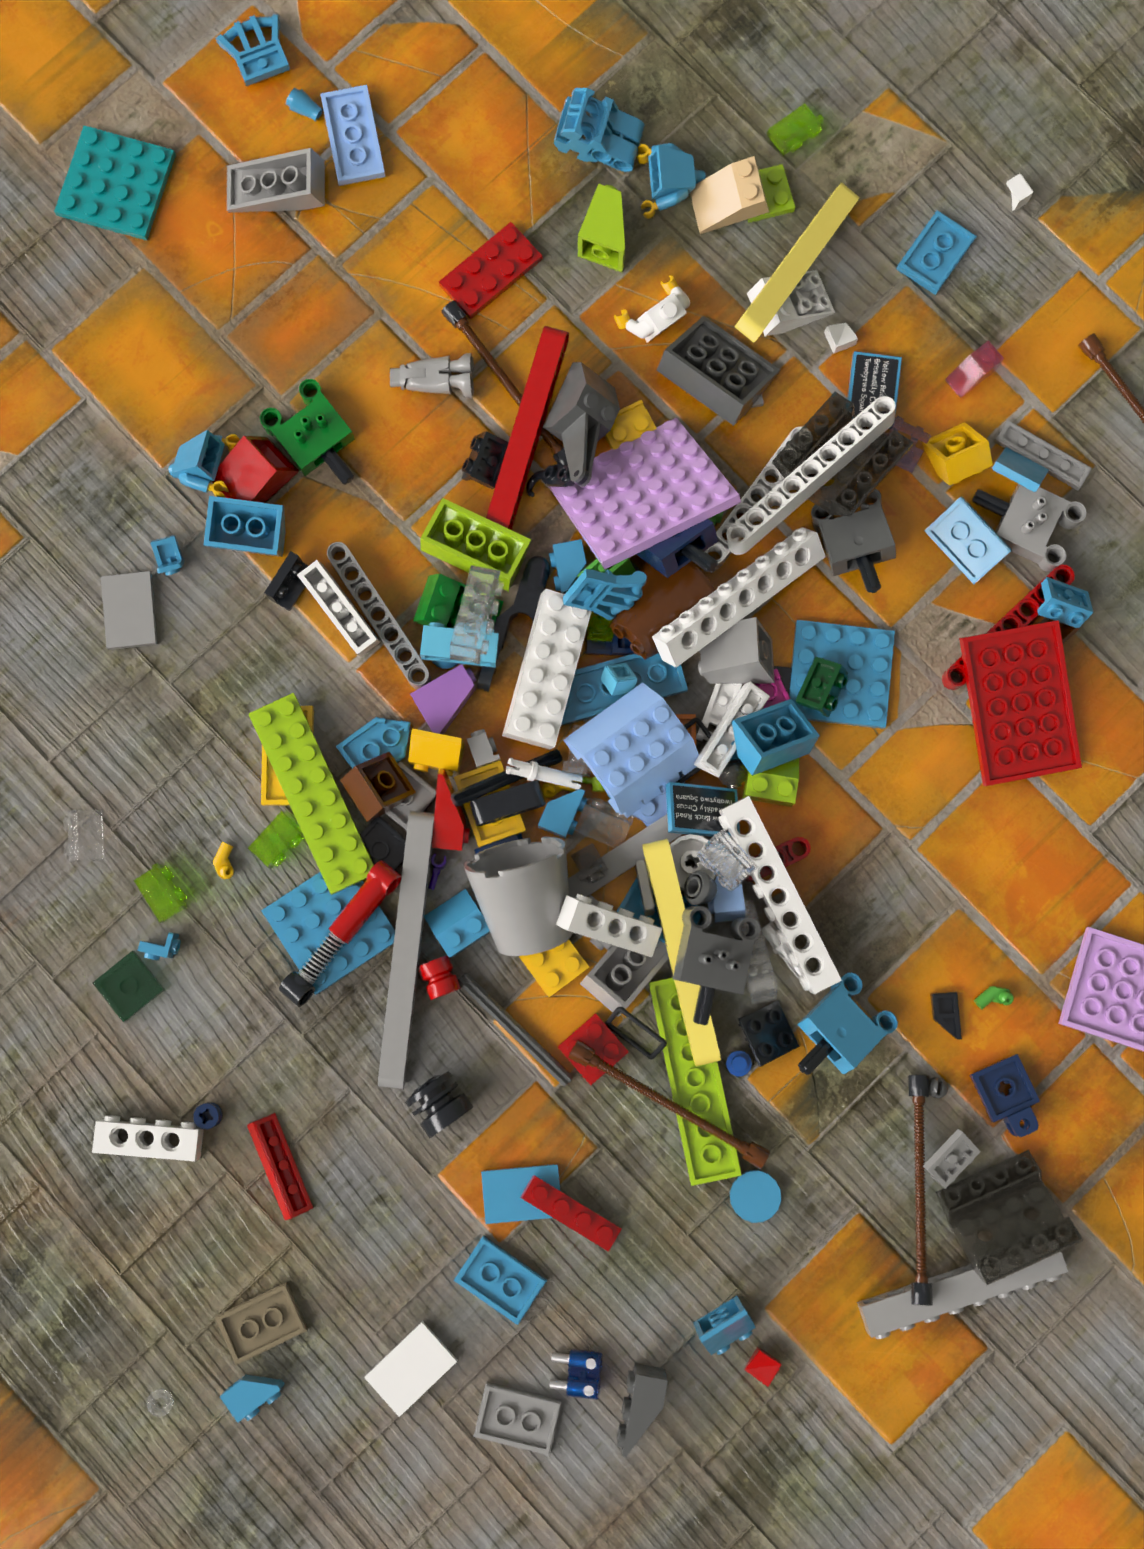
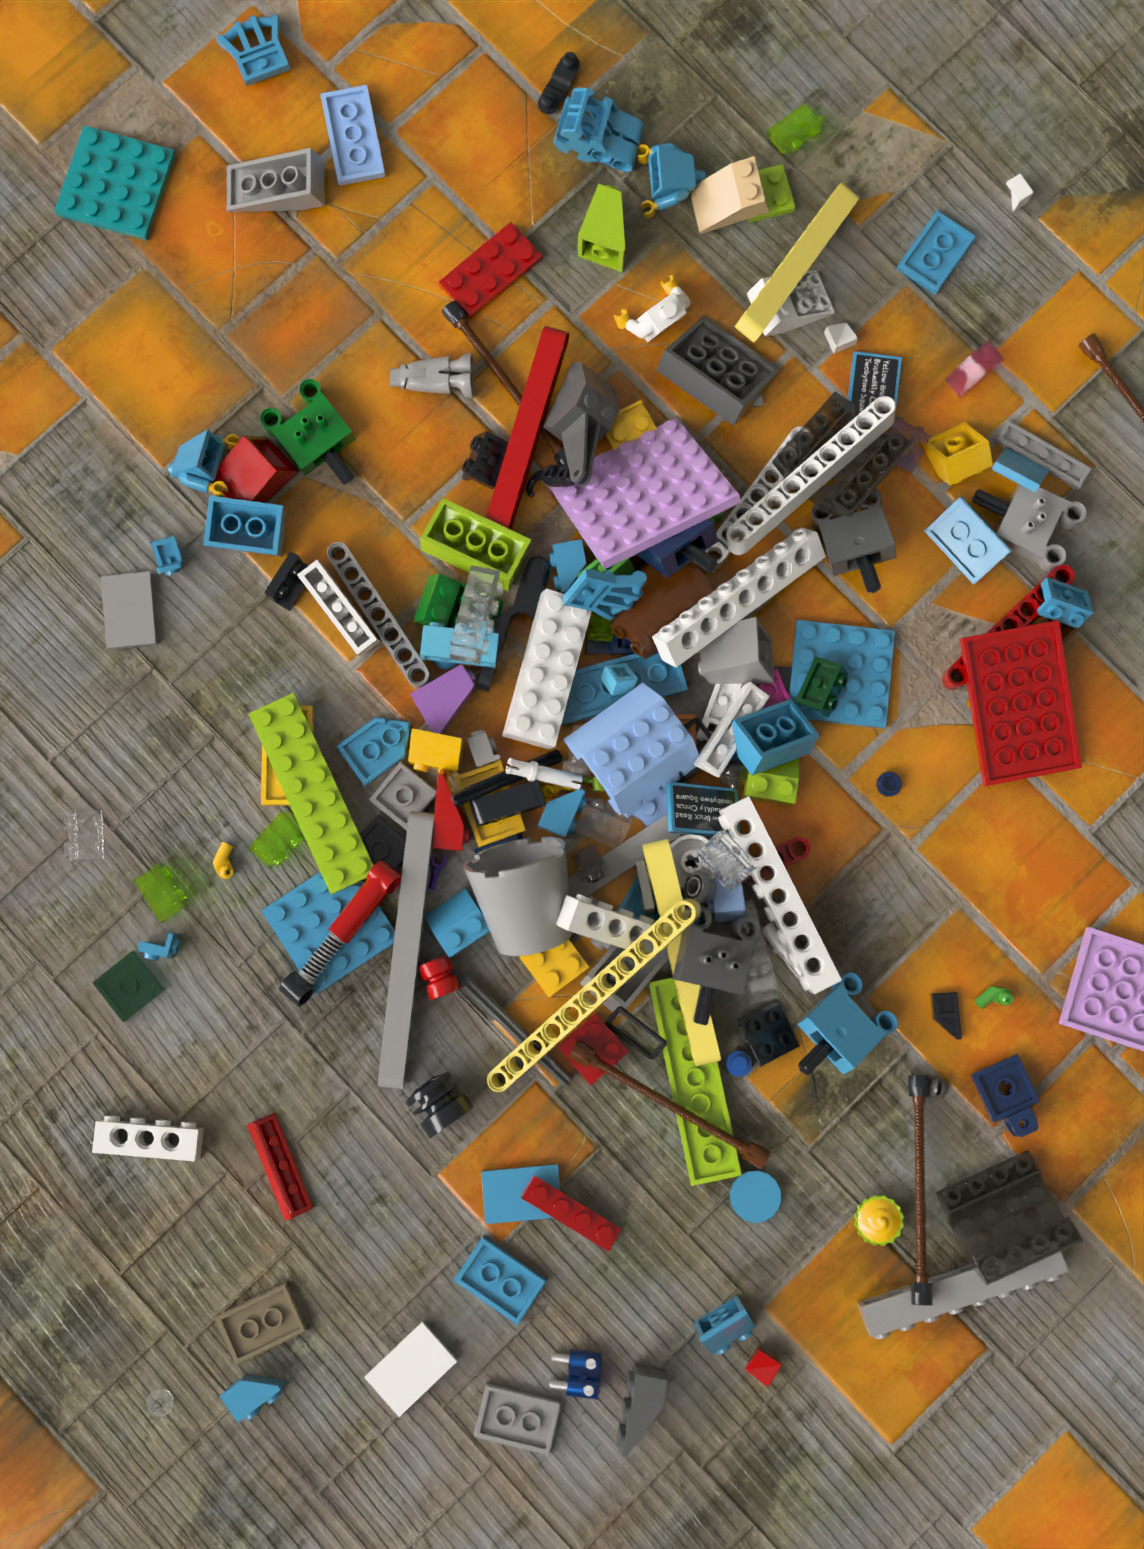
dark blue wheel [193,1102,223,1129] -> none
dark azure cone [286,87,323,122] -> none
reddish brown slope [340,751,416,822] -> none
light grey bracket [923,1129,980,1189] -> none
none -> light yellow beam [487,898,701,1092]
none -> black piece [538,52,580,115]
none -> yellow piece [854,1195,904,1246]
none -> dark blue plate [876,772,902,797]

